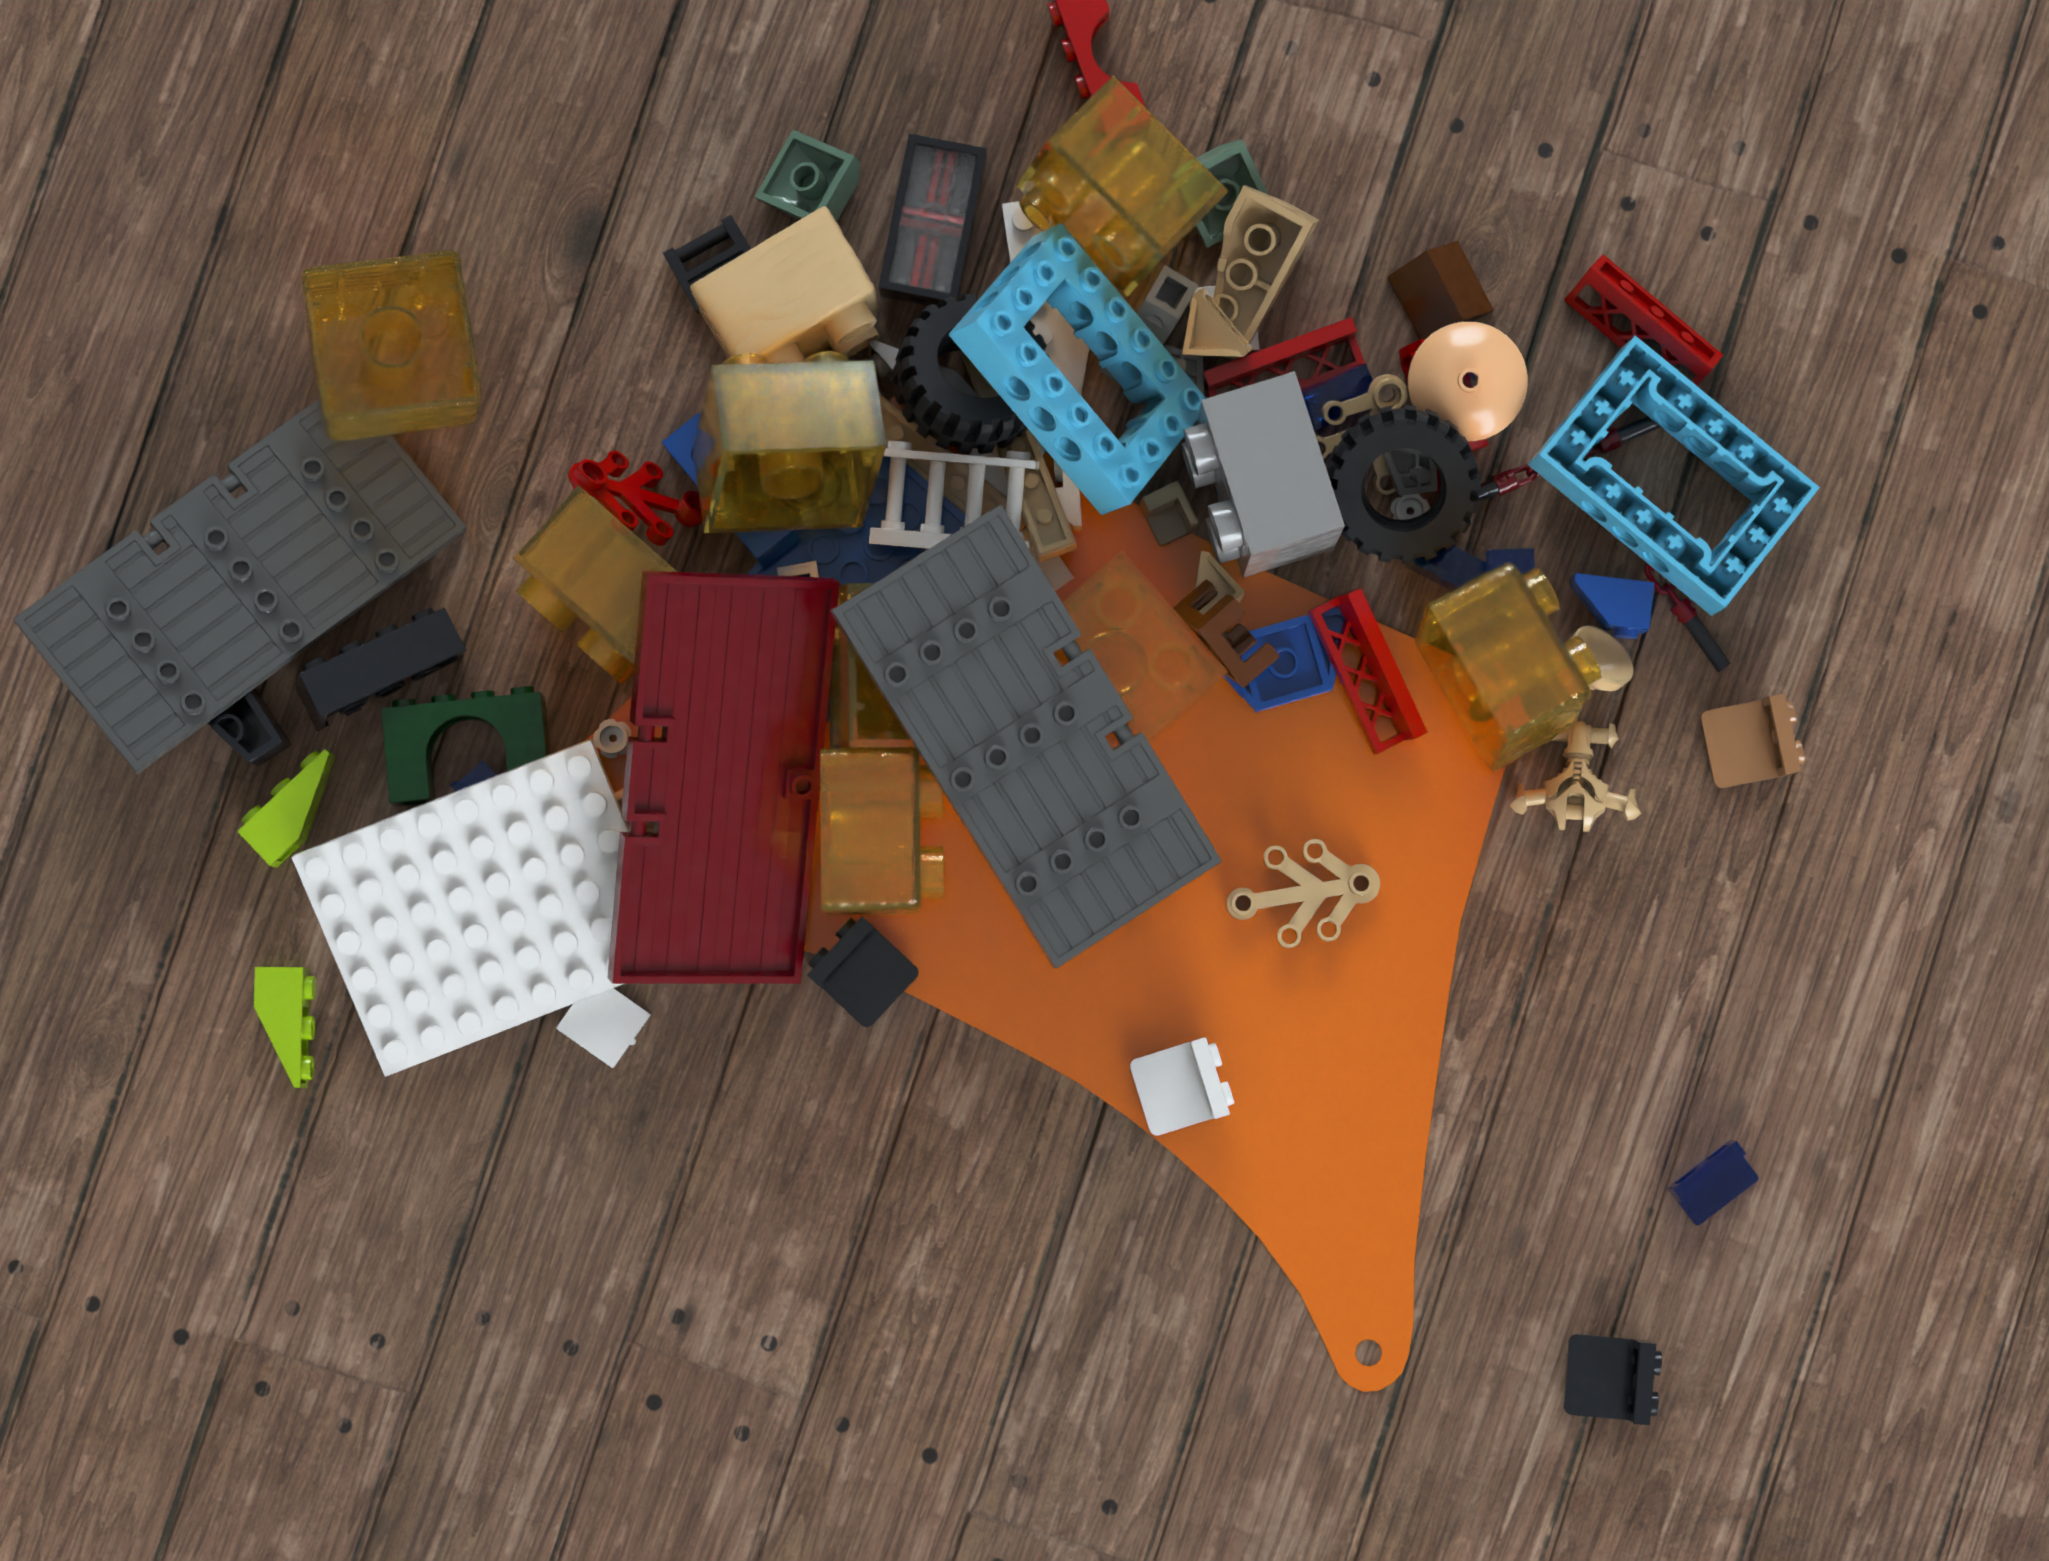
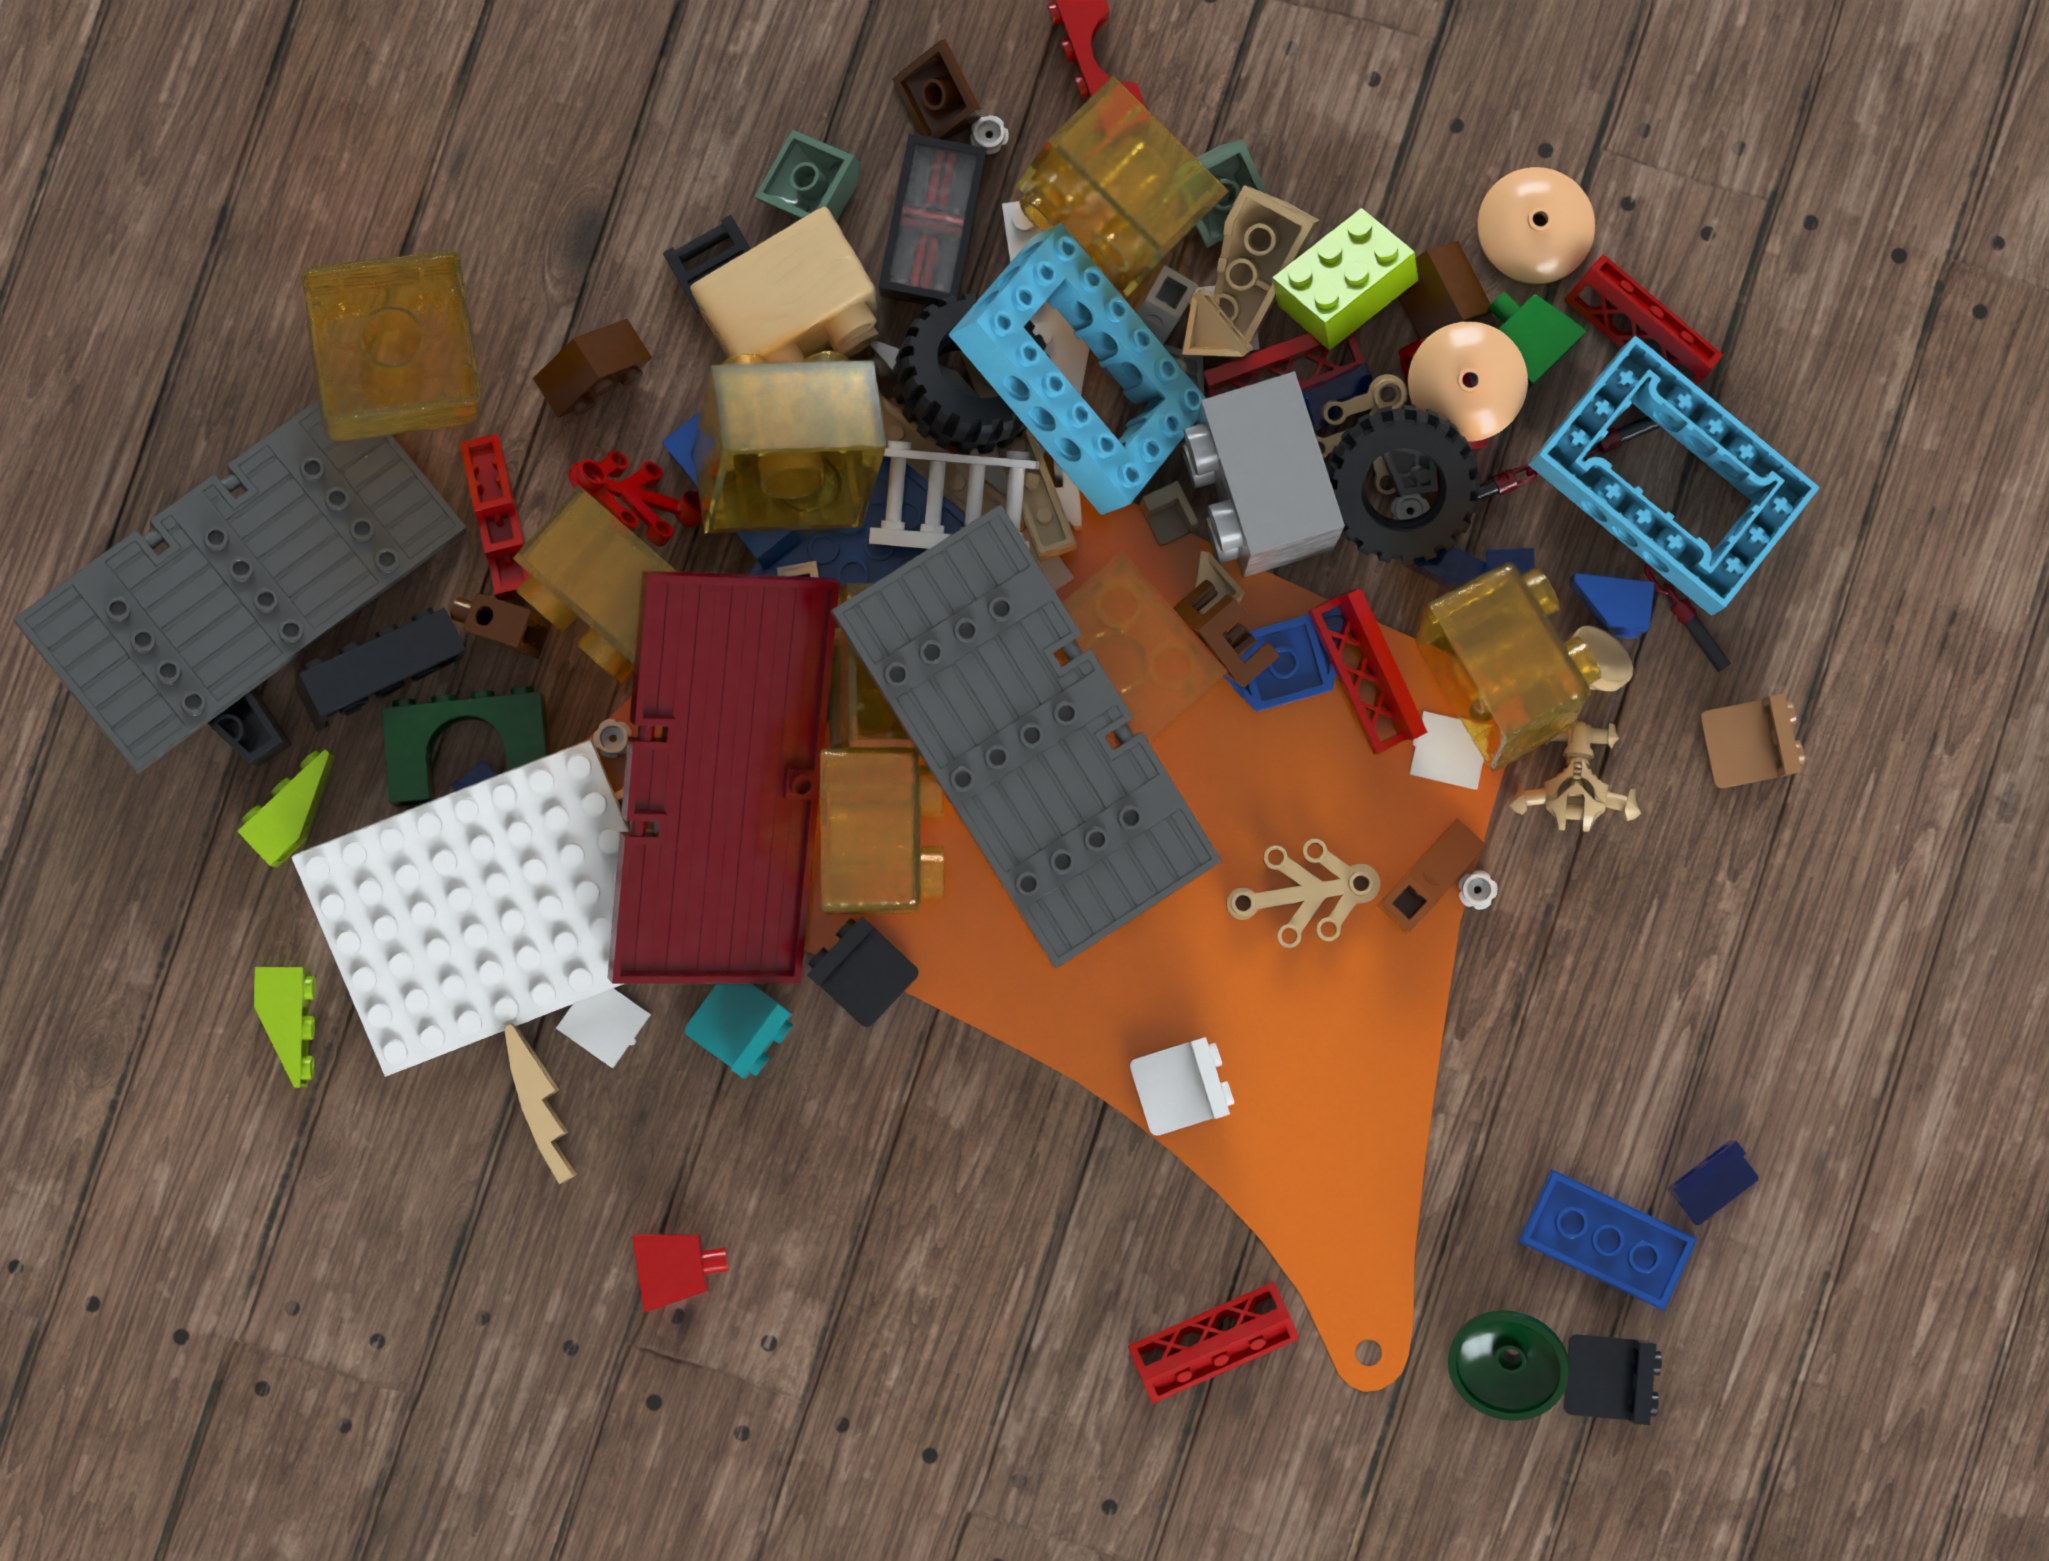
none -> reddish brown torso [450,593,552,659]
none -> red slope [460,433,536,600]
none -> tan slope [504,1024,577,1184]
none -> reddish brown brick [533,319,652,418]
none -> red torso [632,1233,729,1312]
none -> teal bracket [685,984,793,1079]
none -> reddish brown slope [892,39,981,140]
none -> white plate [970,116,1009,154]
none -> red fence [1128,1282,1299,1404]
none -> lime brick [1272,208,1418,350]
none -> dark orange slope [1377,818,1486,933]
none -> white piece [1409,711,1491,790]
none -> dark green dish [1448,1310,1570,1421]
none -> white plate [1458,870,1498,910]
none -> light nougat dish [1477,167,1595,285]
none -> green torso [1488,291,1587,390]
none -> blue tile [1517,1169,1698,1311]

